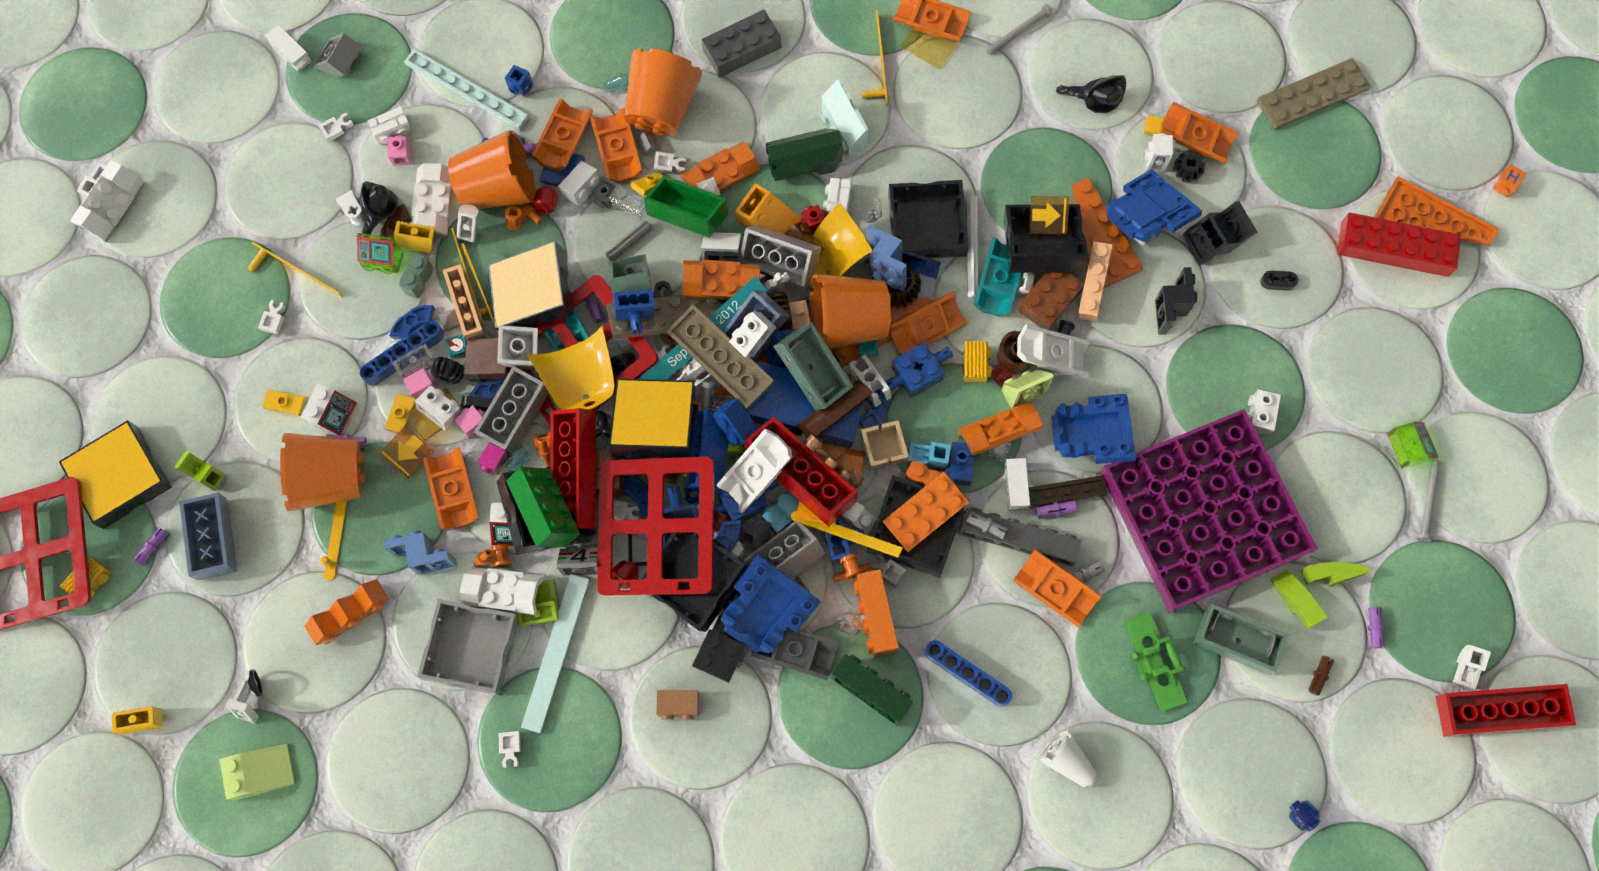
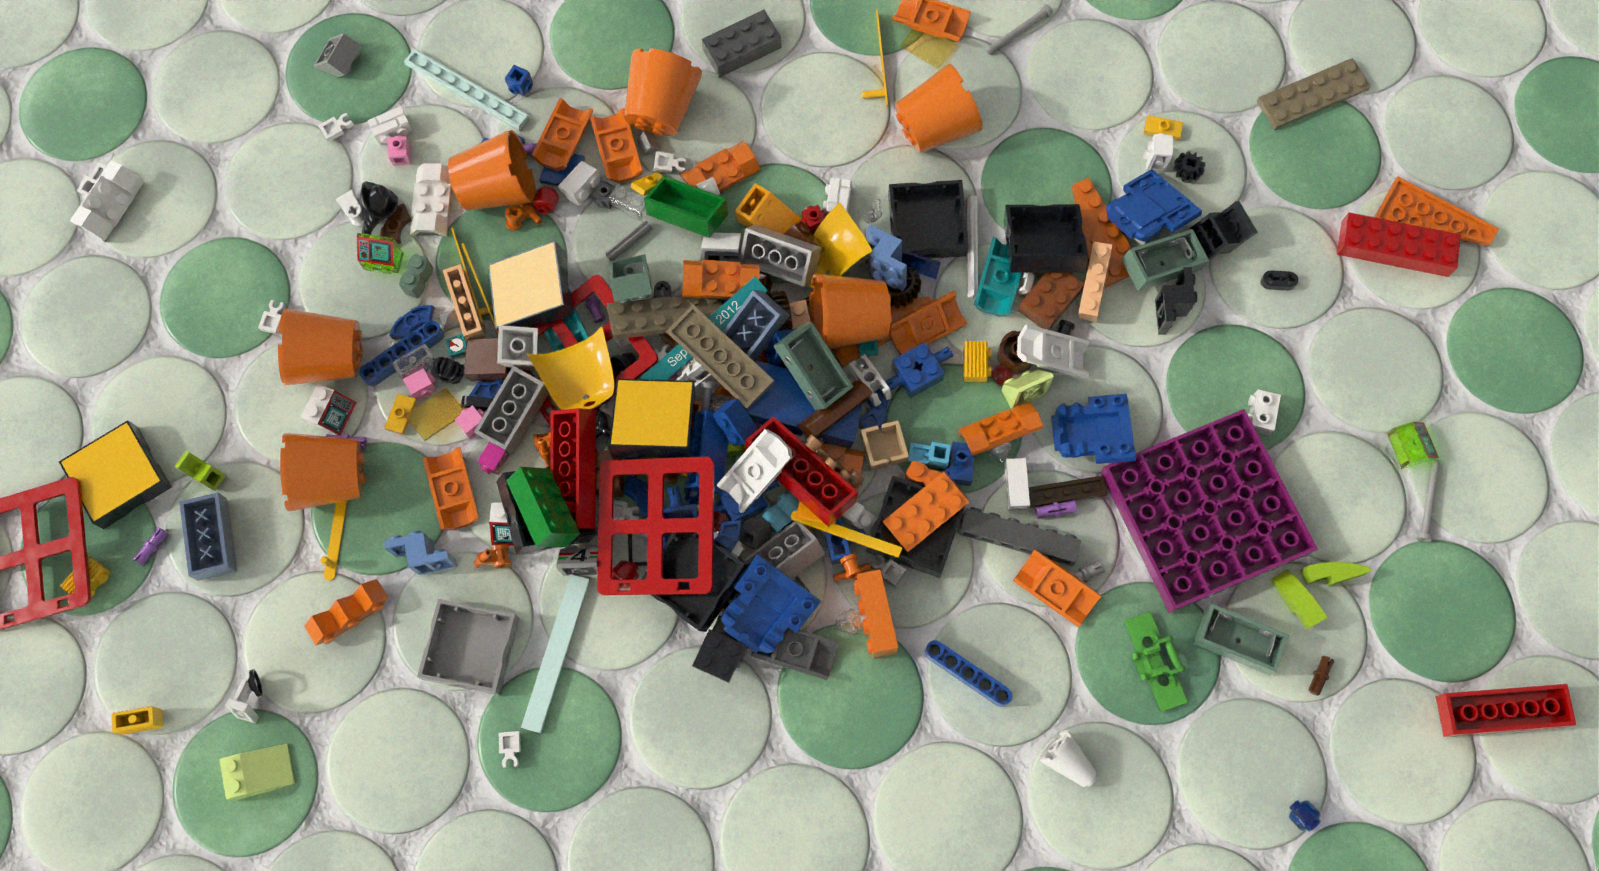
yellow piece [248,242,343,297] -> none
yellow plate [262,389,306,416] -> none
white piece [265,25,312,72] -> none
clear orange tile [378,426,434,479] -> none
yellow brick [394,221,434,253] -> none
white brick [415,385,461,431] -> none
white brick [456,204,478,242] -> none
white piece [459,567,544,615] -> none
clear light blue cone [504,445,532,472] -> none
lime slope [517,579,559,627] -> none
clear light blue cone [603,73,629,93] -> none
blue brick [612,289,655,335] -> none
medium nougat brick [656,690,699,721] -> none
white brick [729,312,776,357] -> none
white plate [763,272,790,294] -> none
dark green brick [765,128,843,181] -> none
light aqua wedge [820,78,869,156] -> none
dark green brick [831,654,913,726] -> none
light grey pin [967,511,1008,539] -> none
clear orange tile [1029,196,1069,234] -> none
black hat [1056,75,1126,113] -> none
orange piece [1159,102,1239,164] -> none
medium lavender pin [1368,607,1385,649] -> none
white brick [1453,645,1491,690] -> none
orange brick [1492,164,1526,197] -> none
none -> orange cone [278,309,363,385]
none -> orange cone [894,64,983,153]
none -> sand green piece [1121,229,1209,291]

